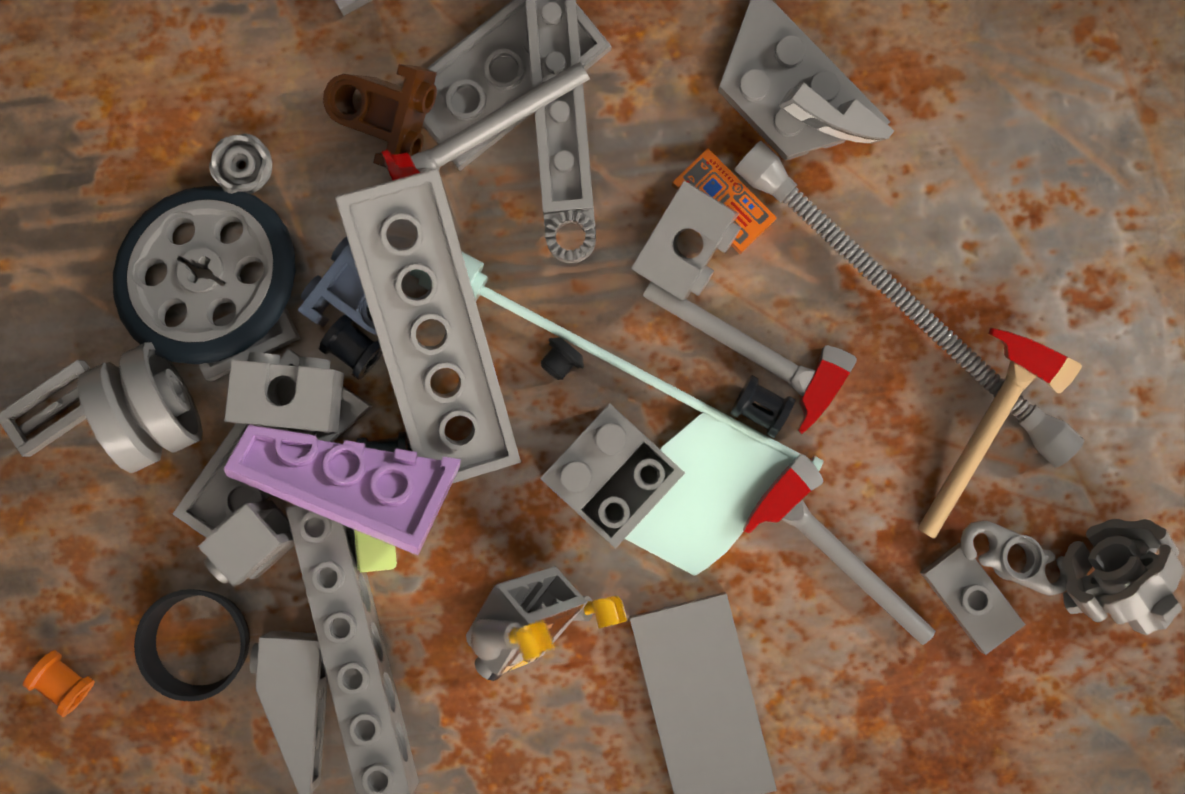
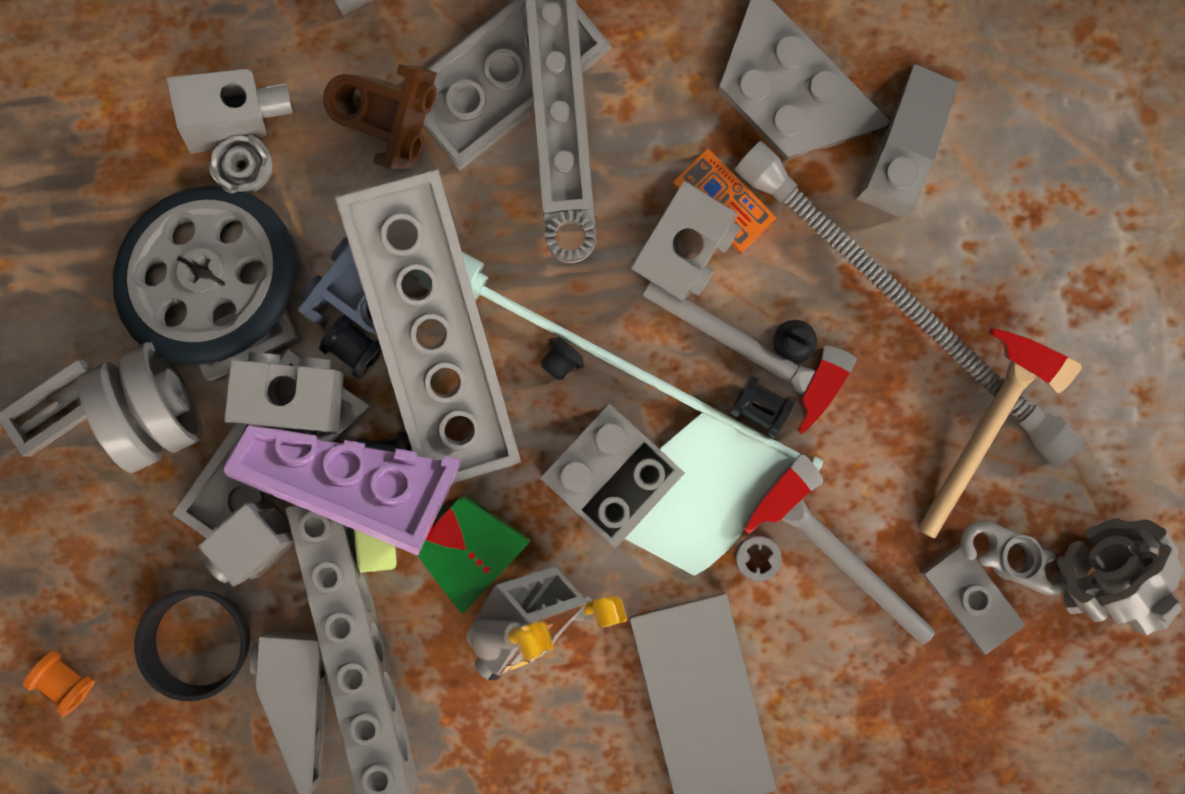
light grey piece [381,62,590,180] -> none
light grey slope [778,83,894,144] -> none
none -> light grey torso [166,69,293,154]
none -> green torso [417,495,532,614]
none -> light grey bush [736,536,782,581]
none -> black piece [773,319,817,364]
none -> light grey slope [856,64,959,218]

